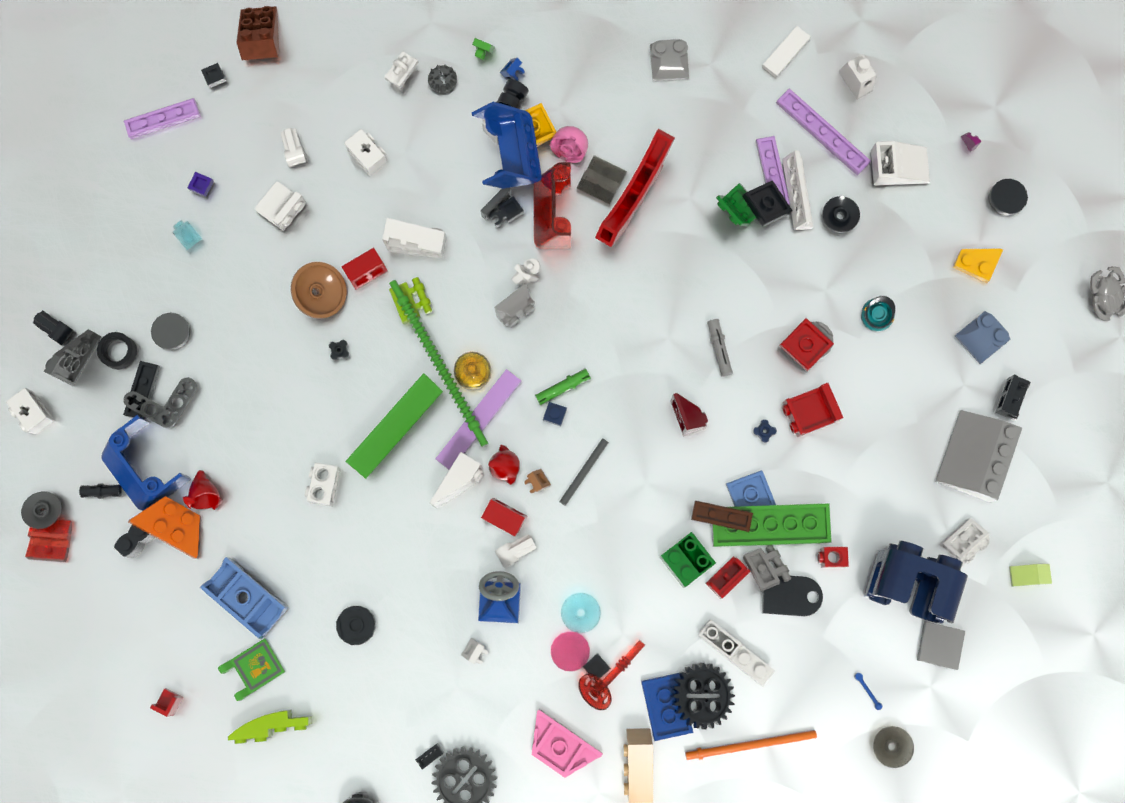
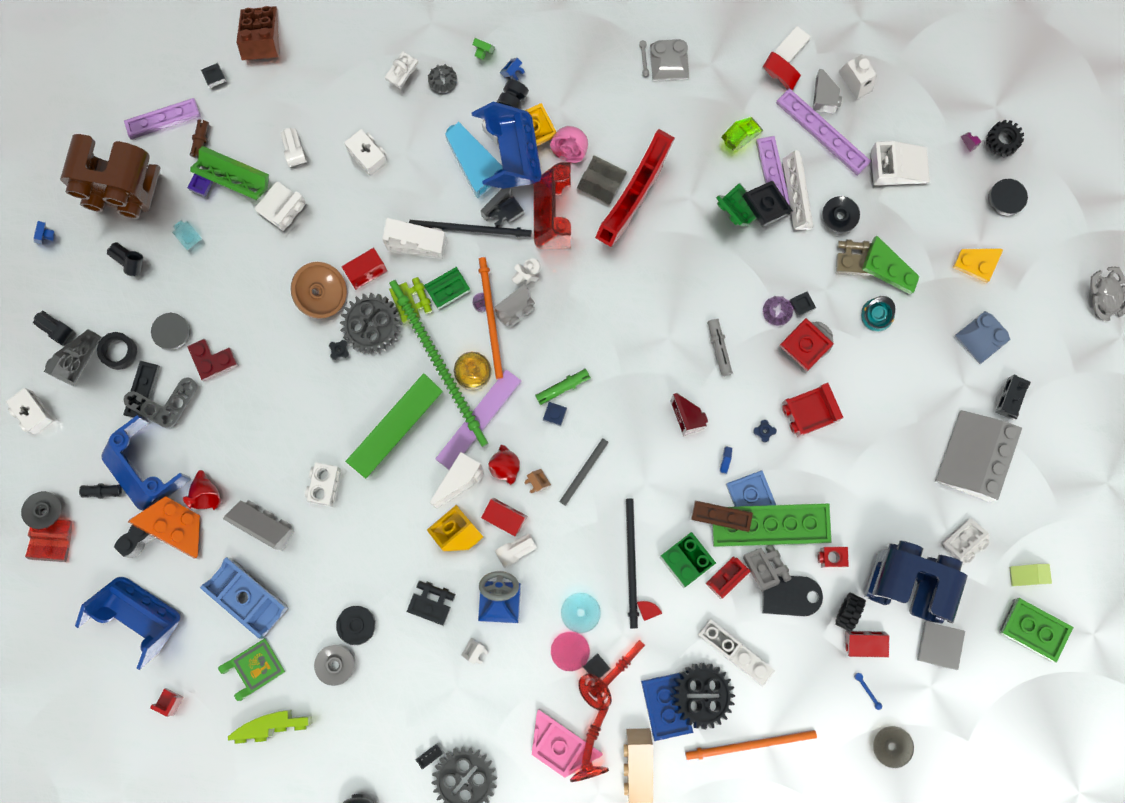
none -> blue tile [33,221,55,245]
none -> reddish brown piece [60,134,161,219]
none -> blue windscreen [75,577,180,670]
none -> black piece [107,242,143,276]
none -> dark red plate [187,339,238,381]
none -> reddish brown pin [190,119,209,158]
none -> bright green fence [190,146,269,200]
none -> light grey slope [223,500,294,551]
none -> light grey dish [314,645,354,686]
none -> dark grey gear [340,293,402,355]
none -> black plate [407,580,456,626]
none -> black bar [409,219,532,238]
none -> green plate [424,267,471,310]
none -> yellow slope [427,505,483,551]
none -> medium azure slope [445,122,503,198]
none -> clear purple tile [472,293,486,313]
none -> orange bar [478,257,503,379]
none -> clear red dish [570,704,609,782]
none -> black bar [626,498,639,629]
none -> red tile [637,601,662,621]
none -> light grey hinge [639,40,649,76]
none -> blue tile [720,446,732,474]
none -> clear neon green slope [721,117,763,151]
none -> red slope [763,52,801,90]
none -> clear purple gear [763,296,793,326]
none -> black plate [790,291,816,317]
none -> light grey slope [813,69,842,113]
none -> black tyre [835,592,866,632]
none -> dark tan plate [836,239,873,276]
none -> red hinge [845,631,890,657]
none -> bright green wing [862,236,920,295]
none -> black tyre [986,120,1024,157]
none -> bright green plate [1000,598,1074,663]

